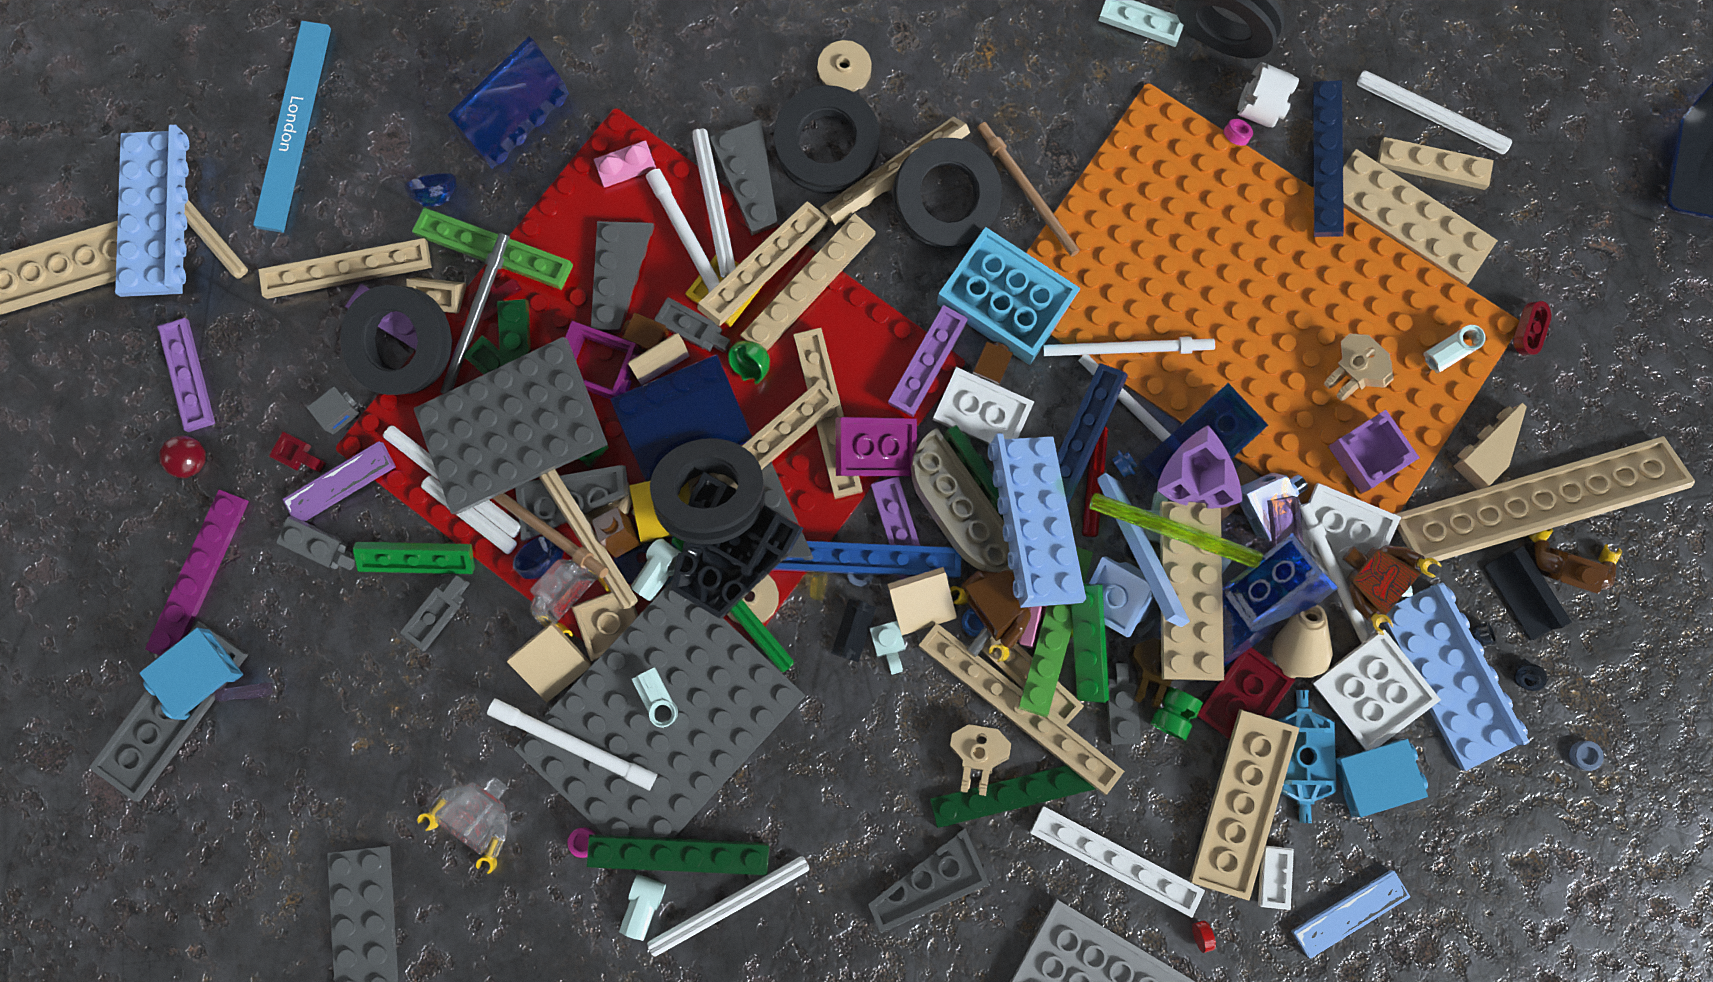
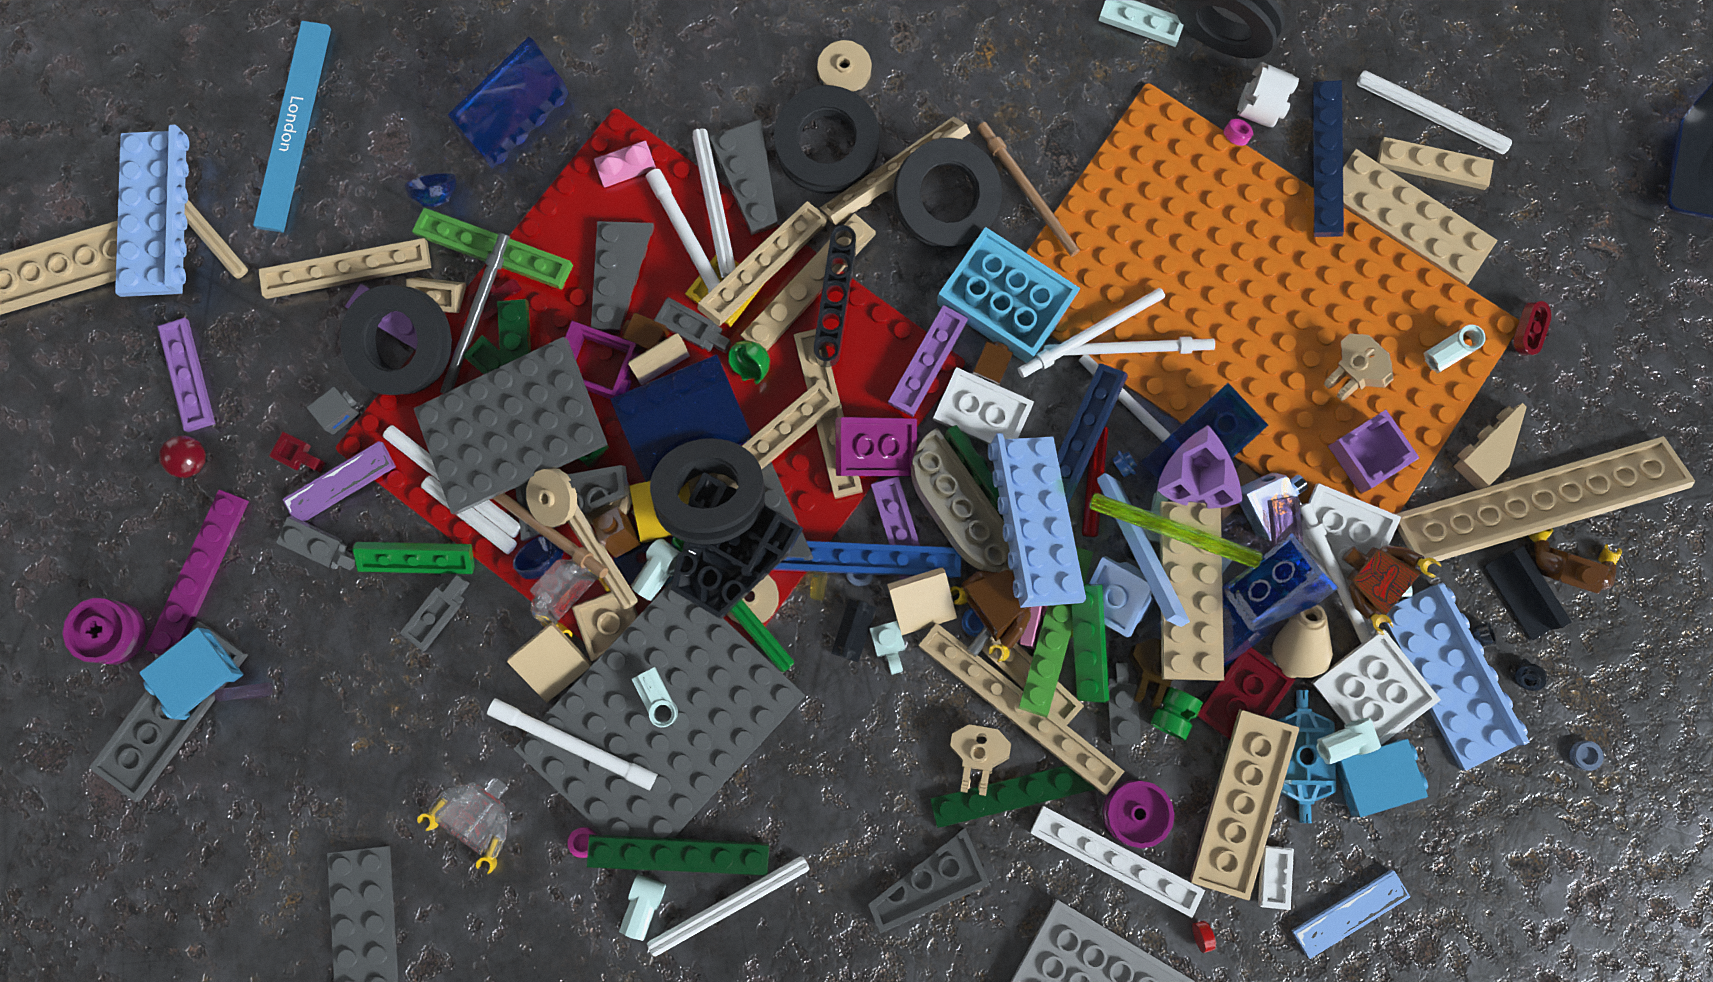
none -> magenta wheel [63,598,146,665]
none -> tan plate [526,468,577,527]
none -> black beam [814,225,857,367]
none -> white bar [1018,288,1165,378]
none -> magenta wheel [1102,780,1174,848]
none -> light aqua piece [1316,718,1381,764]

